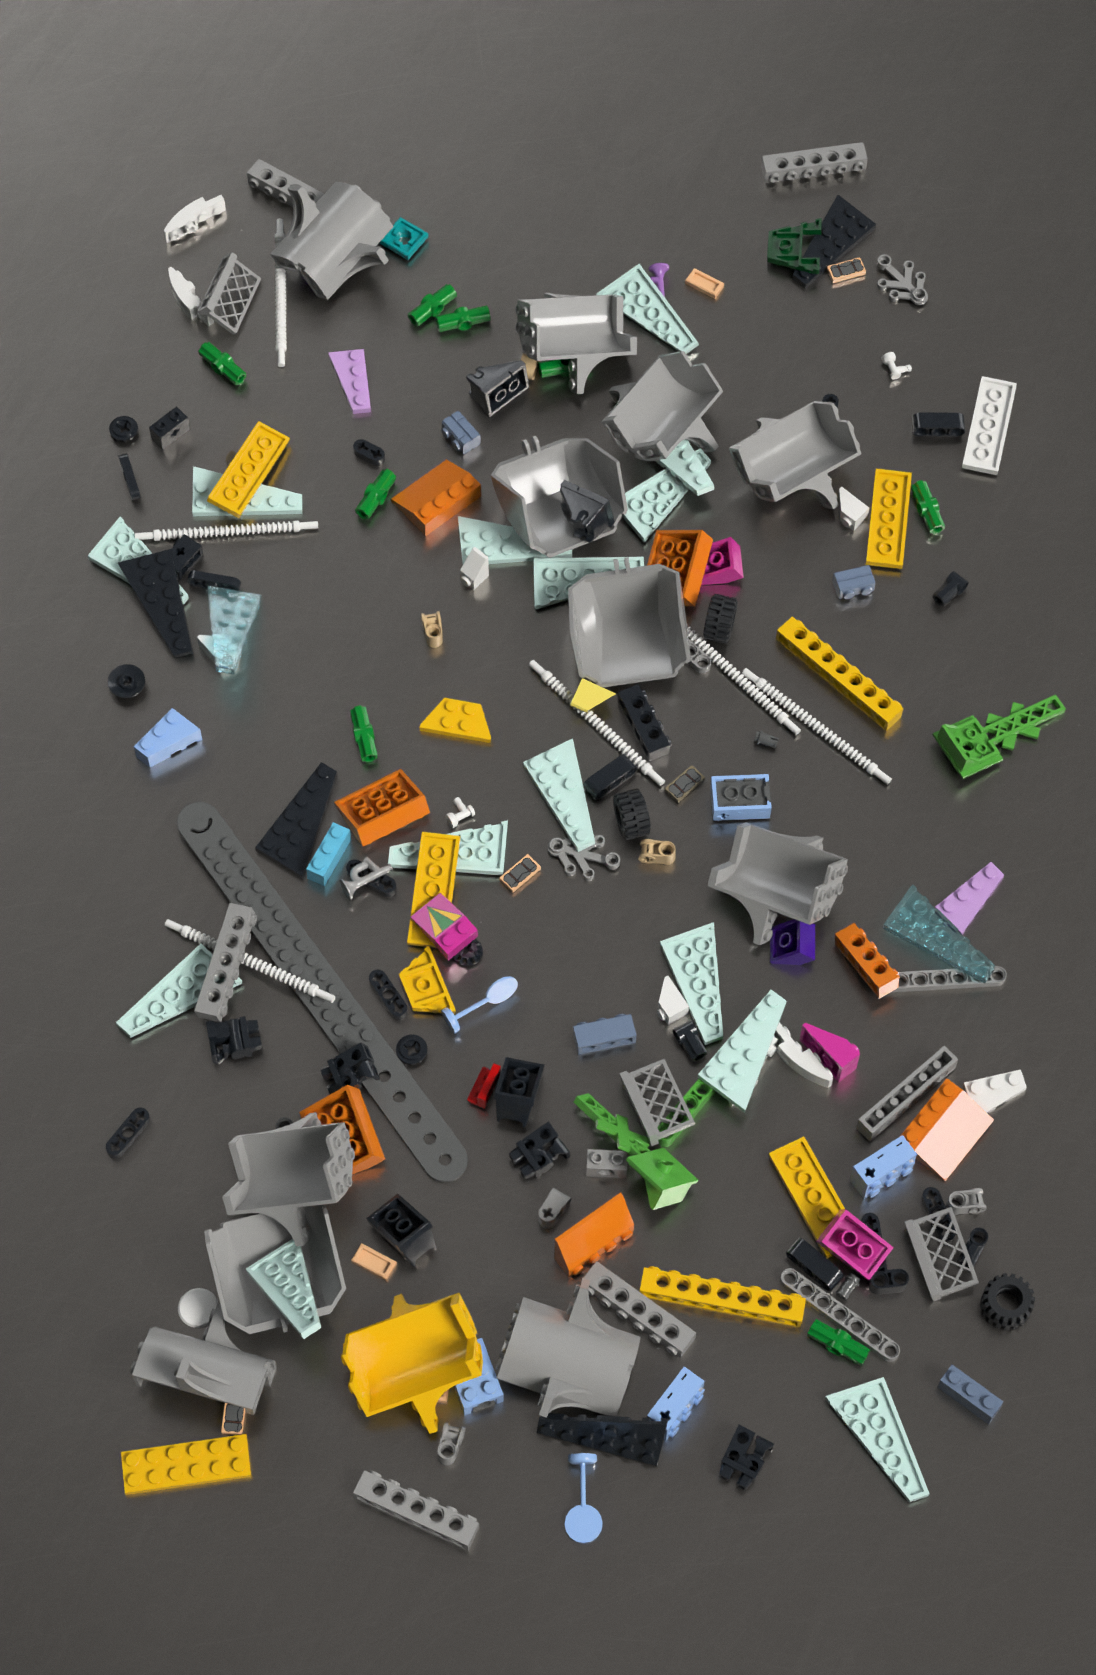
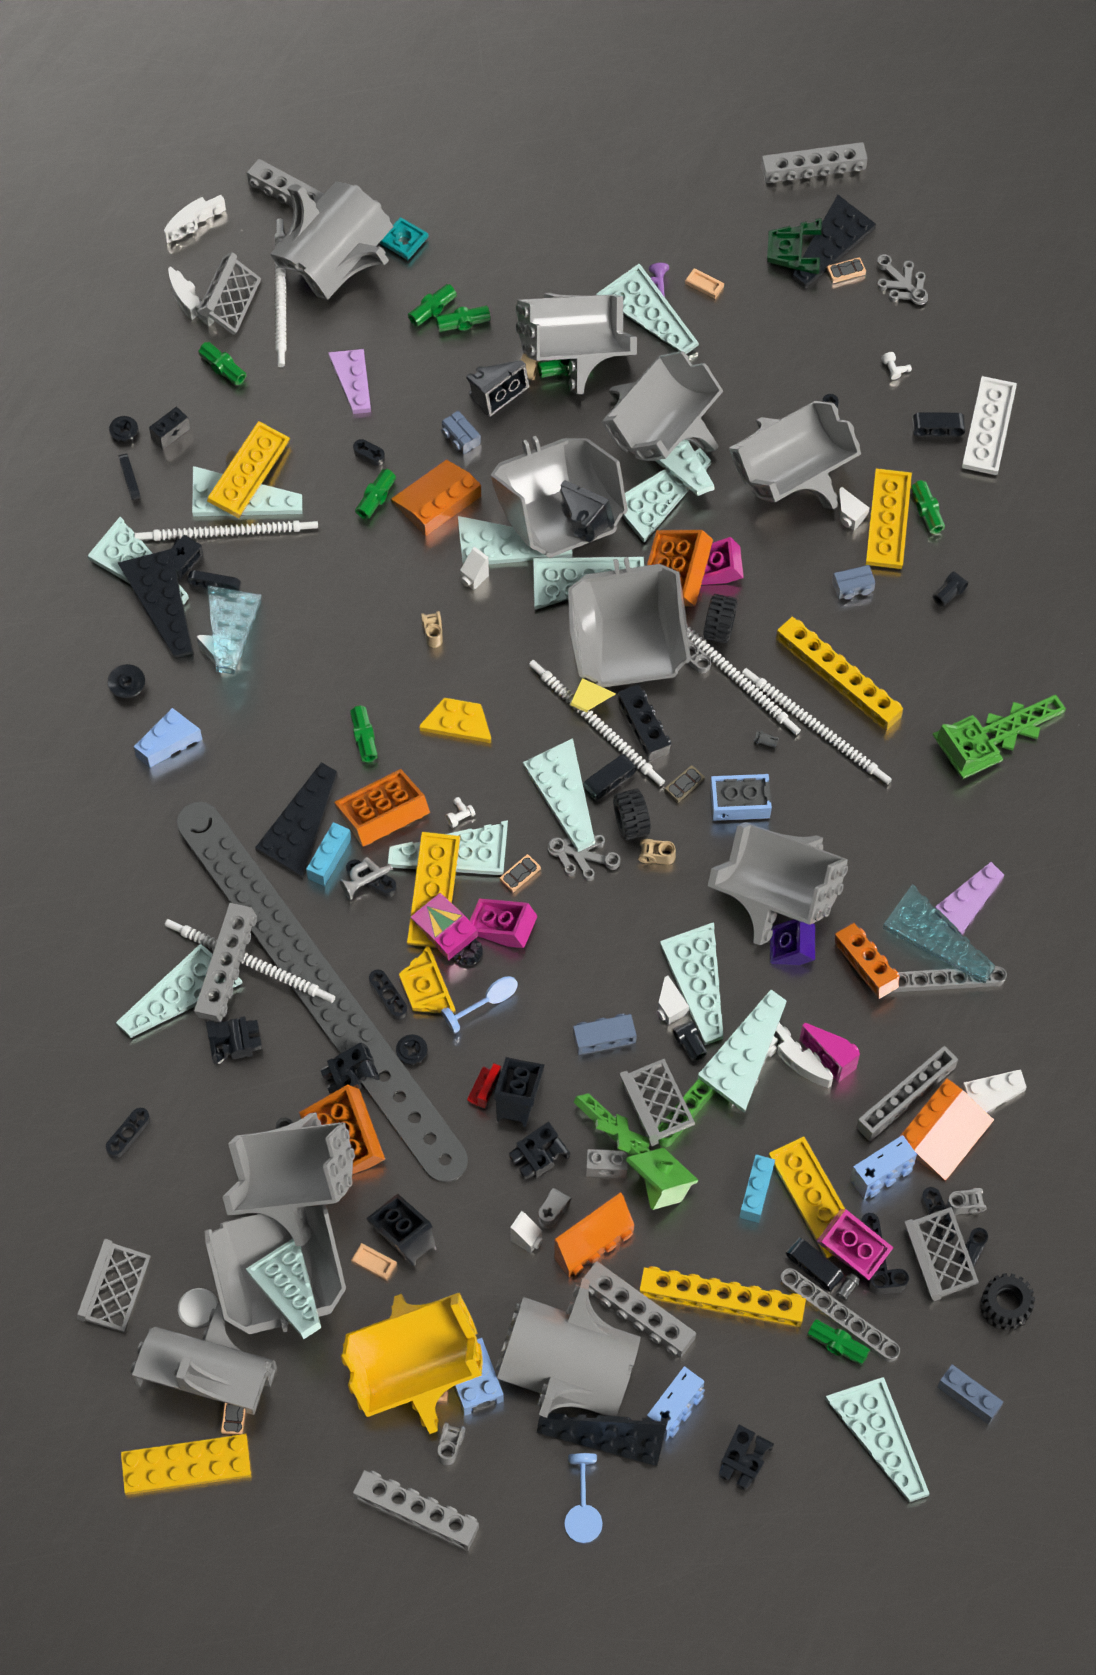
none -> light grey fence [76,1239,151,1333]
none -> dark pink slope [470,898,537,948]
none -> white slope [510,1211,543,1253]
none -> medium azure brick [739,1155,775,1223]

